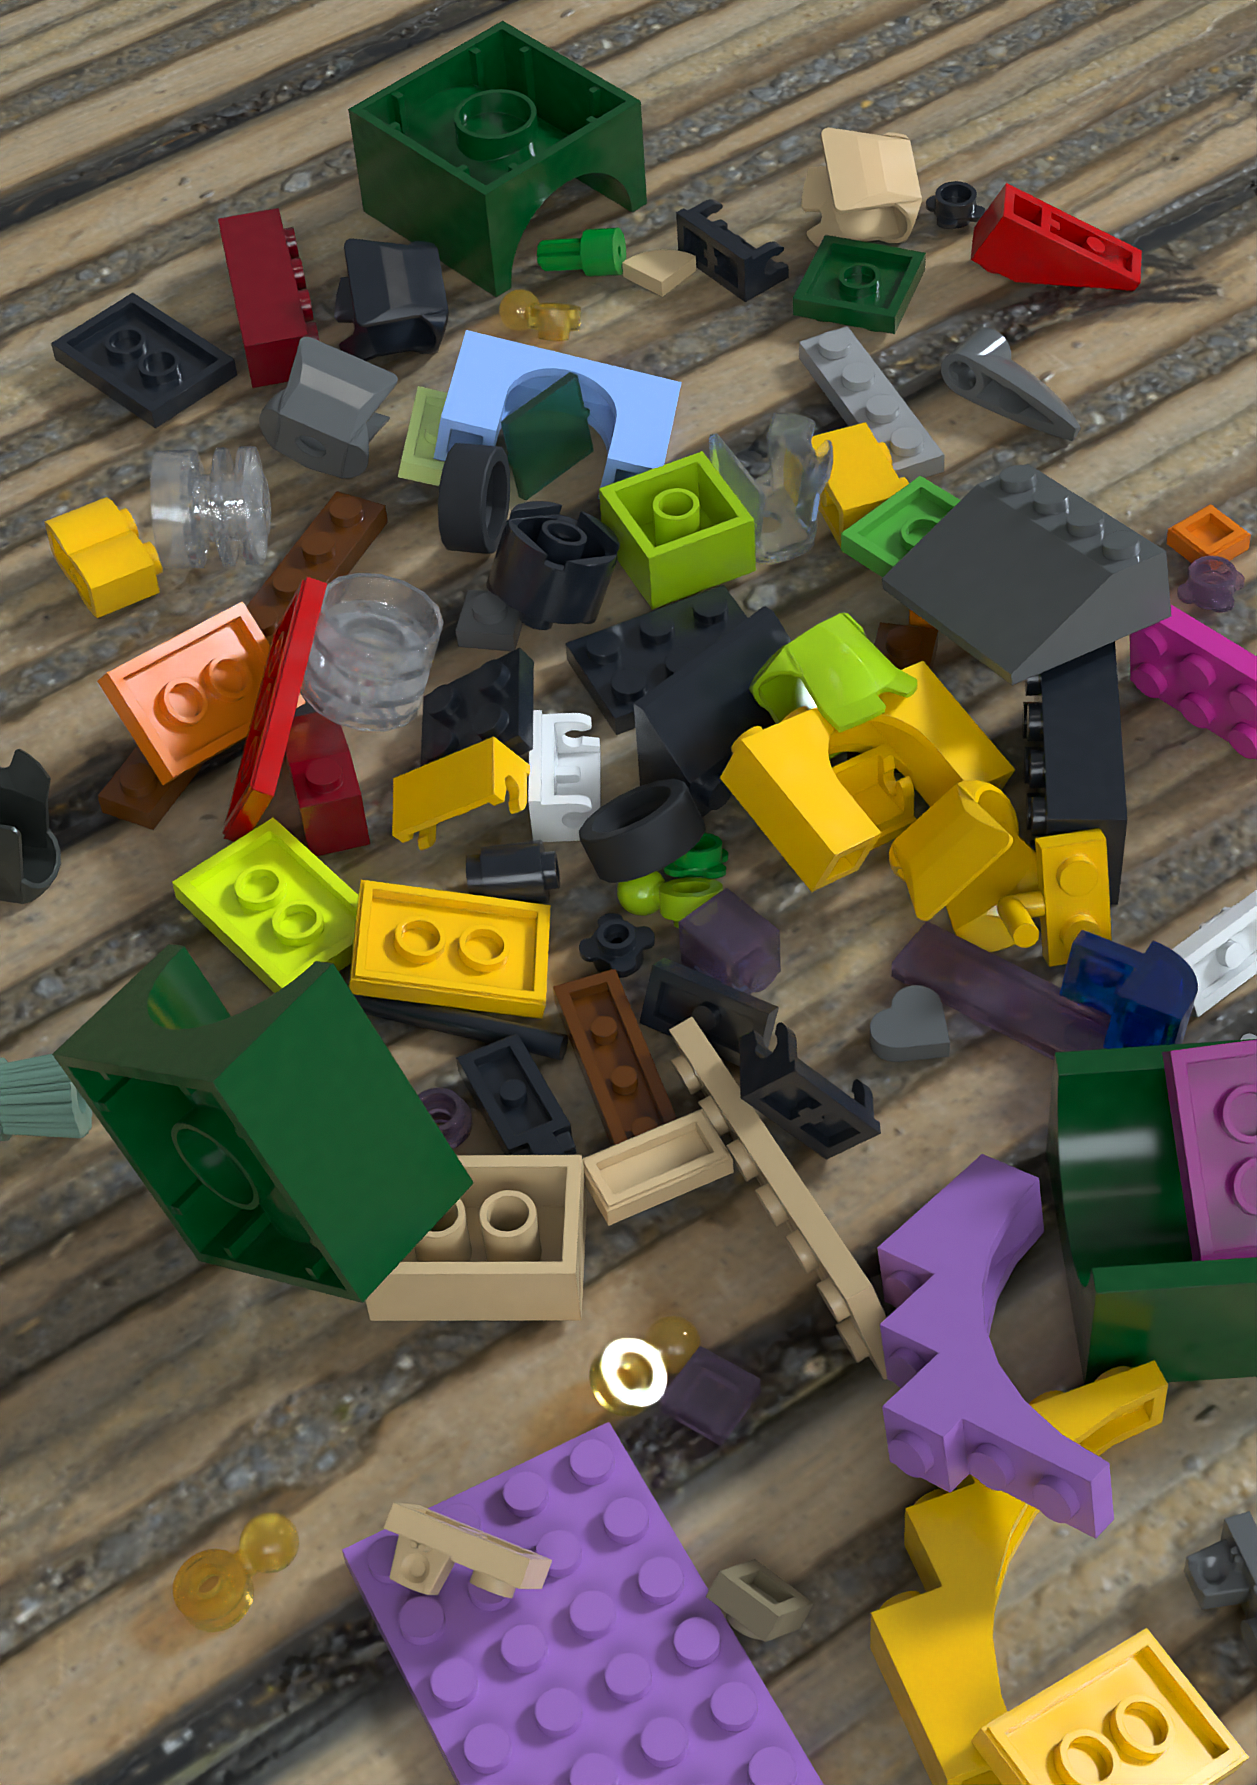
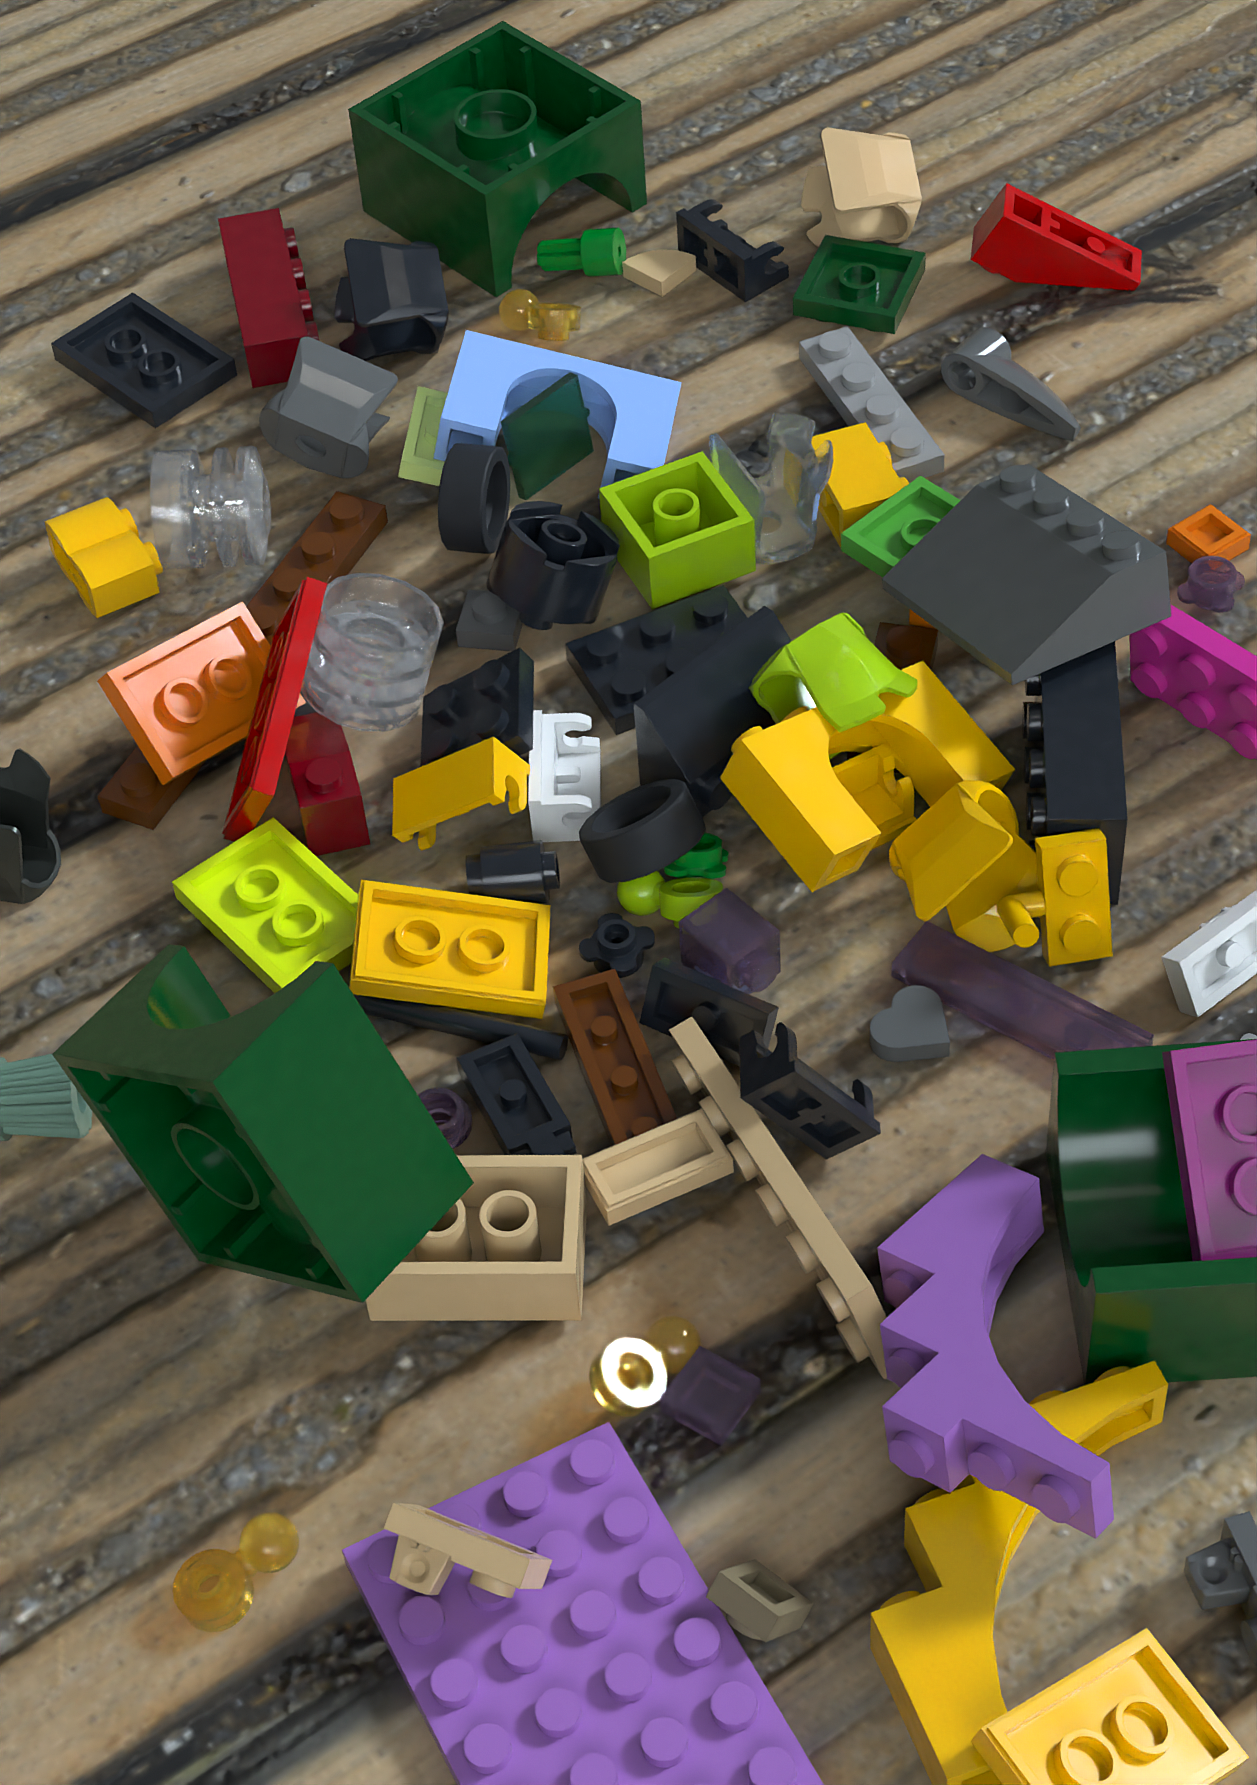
black plate [926,181,985,229] -> none
clear blue brick [1059,930,1198,1049] -> none

